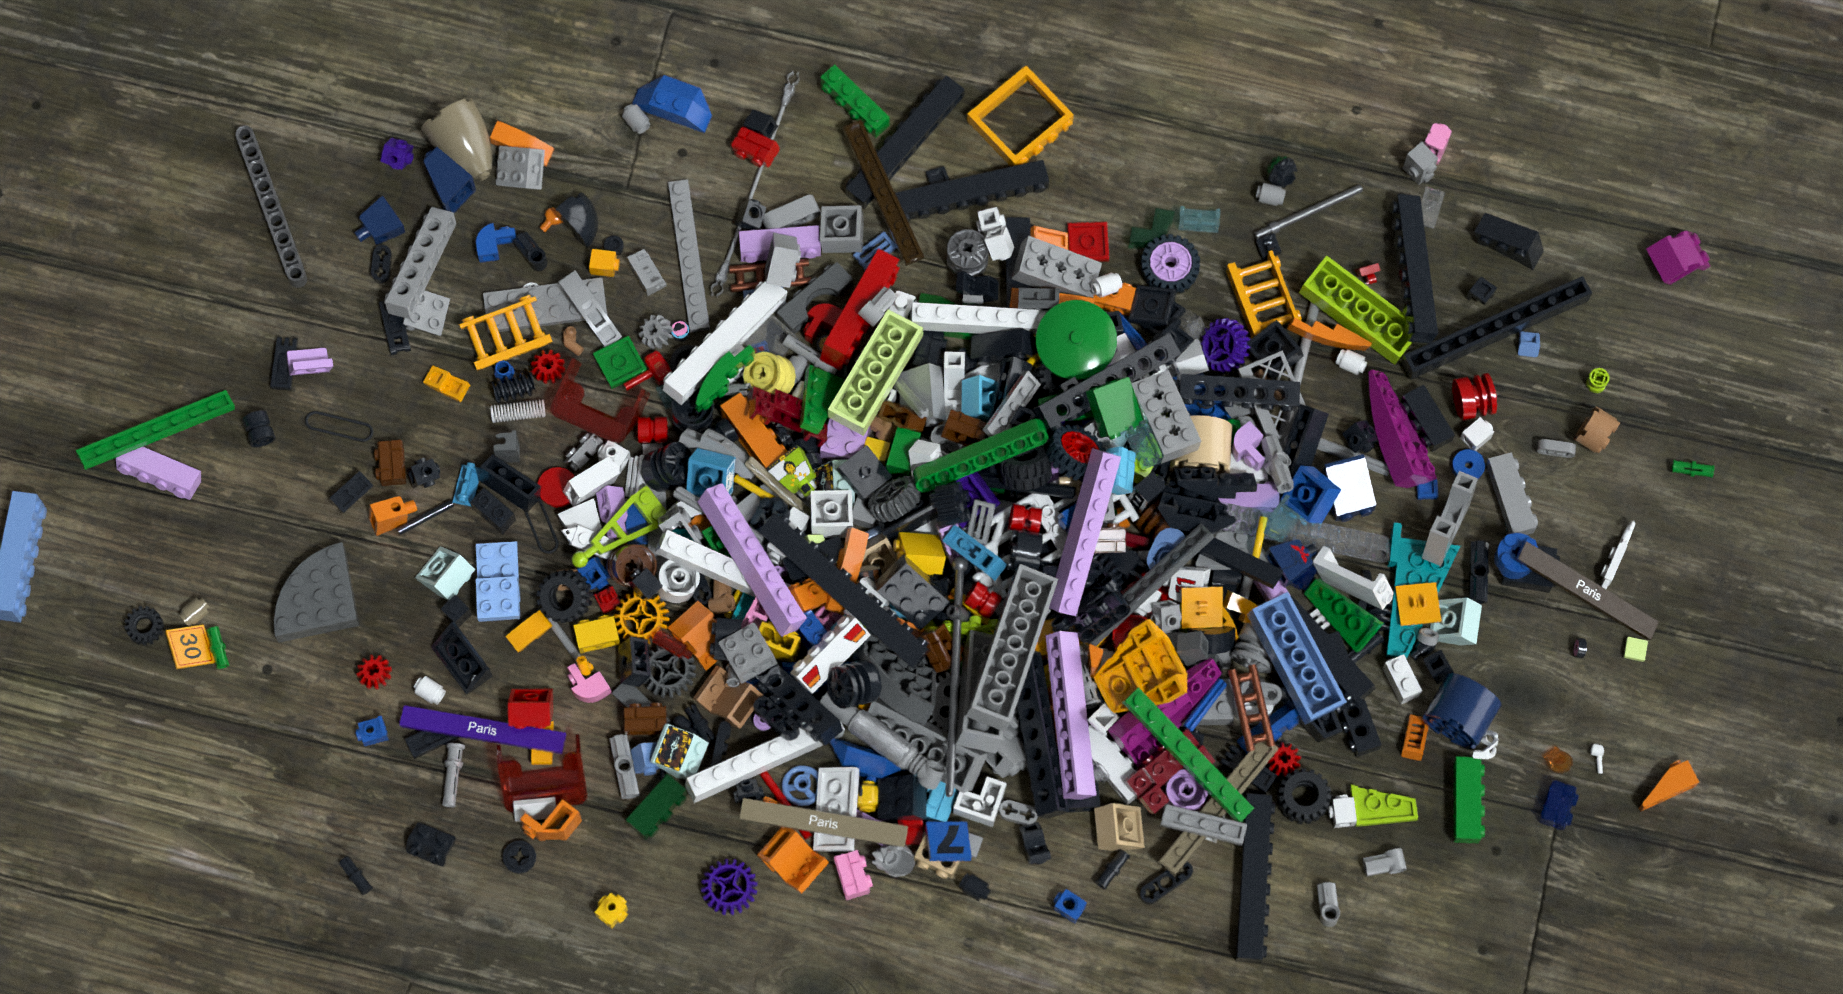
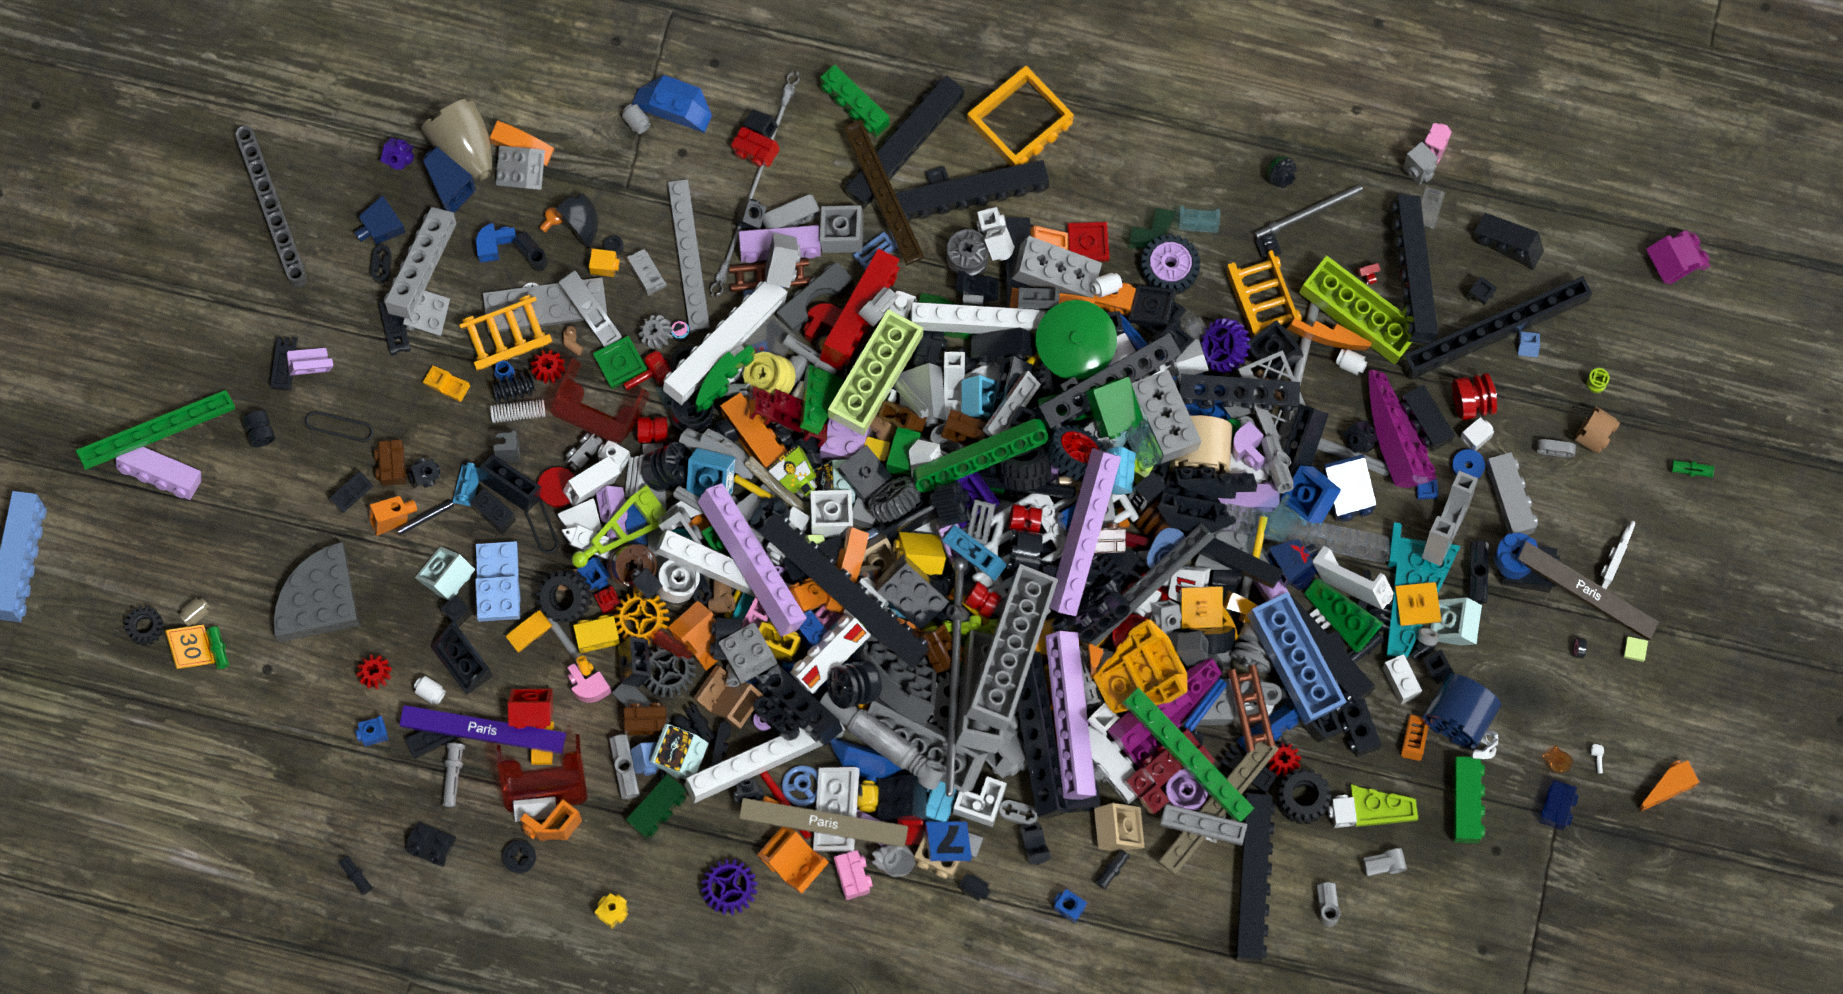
black beam [1140,862,1193,905] -> none
light grey brick [1256,183,1286,206] -> none

